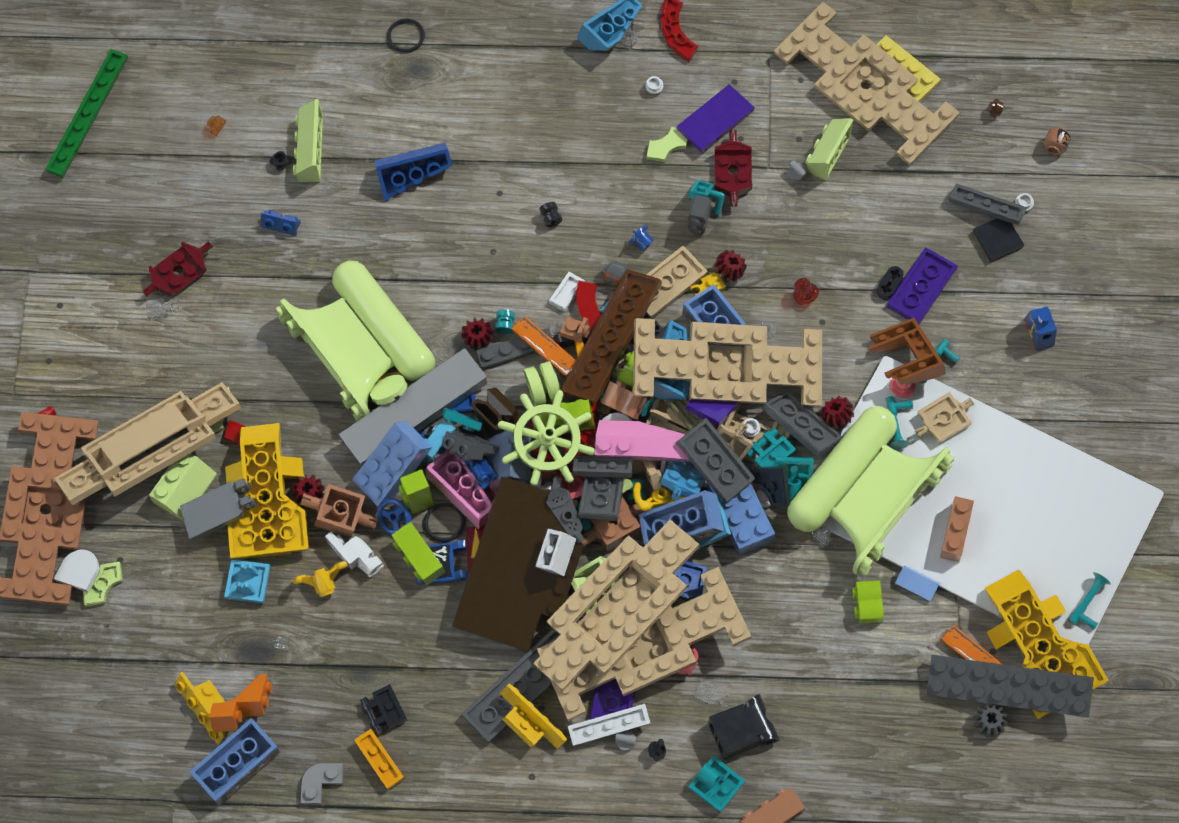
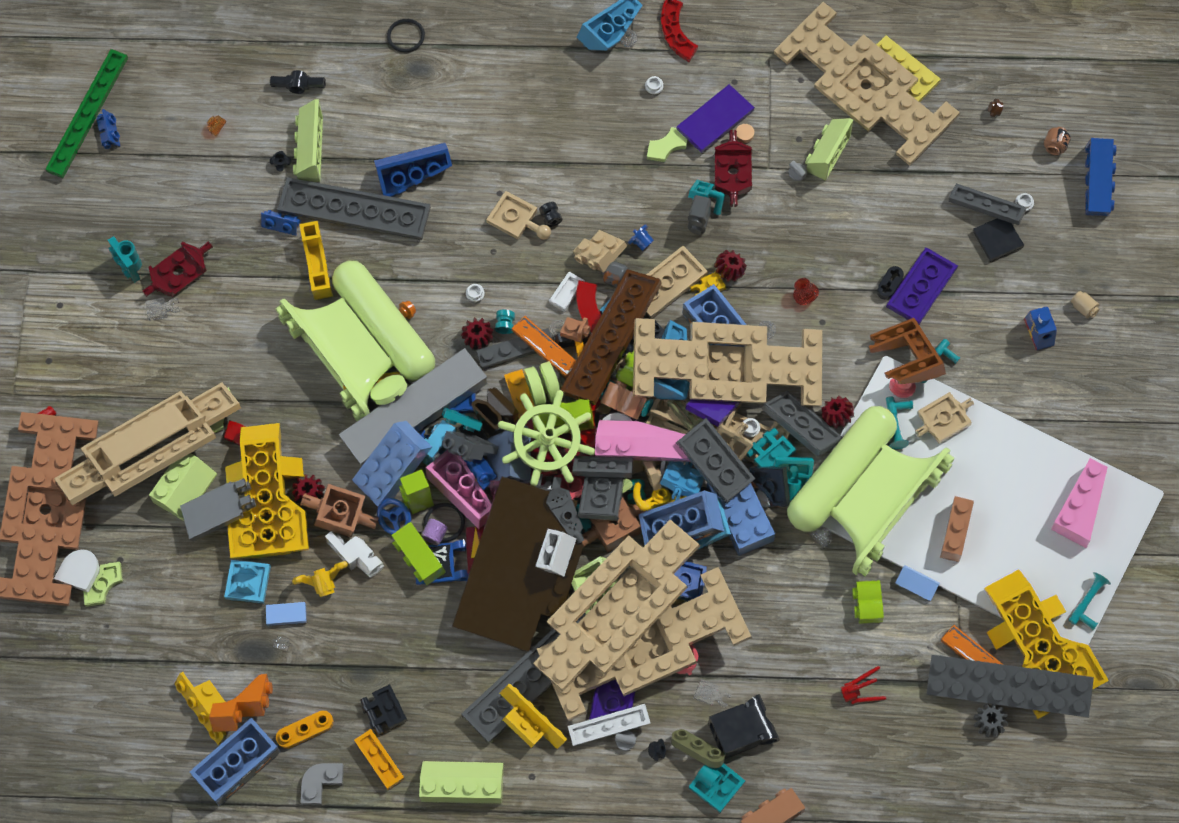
none -> blue hinge [96,109,120,149]
none -> teal plate [108,236,142,283]
none -> light blue tile [266,602,307,626]
none -> black pin [270,70,326,94]
none -> light orange plate [276,710,334,749]
none -> dark grey plate [278,177,431,240]
none -> yellow arch [299,221,333,300]
none -> orange plate [399,301,416,319]
none -> yellowish green slope [419,761,504,804]
none -> lavender piece [421,519,448,545]
none -> white plate [466,284,485,302]
none -> tan plate [486,191,551,240]
none -> light orange plate [504,369,535,419]
none -> tan plate [573,230,627,273]
none -> olive plate [671,729,725,768]
none -> light nougat tile [736,124,754,143]
none -> red plant [841,666,886,704]
none -> bright pink wedge [1051,458,1108,548]
none -> tan brick [1071,291,1100,318]
none -> blue wedge [1085,138,1117,216]

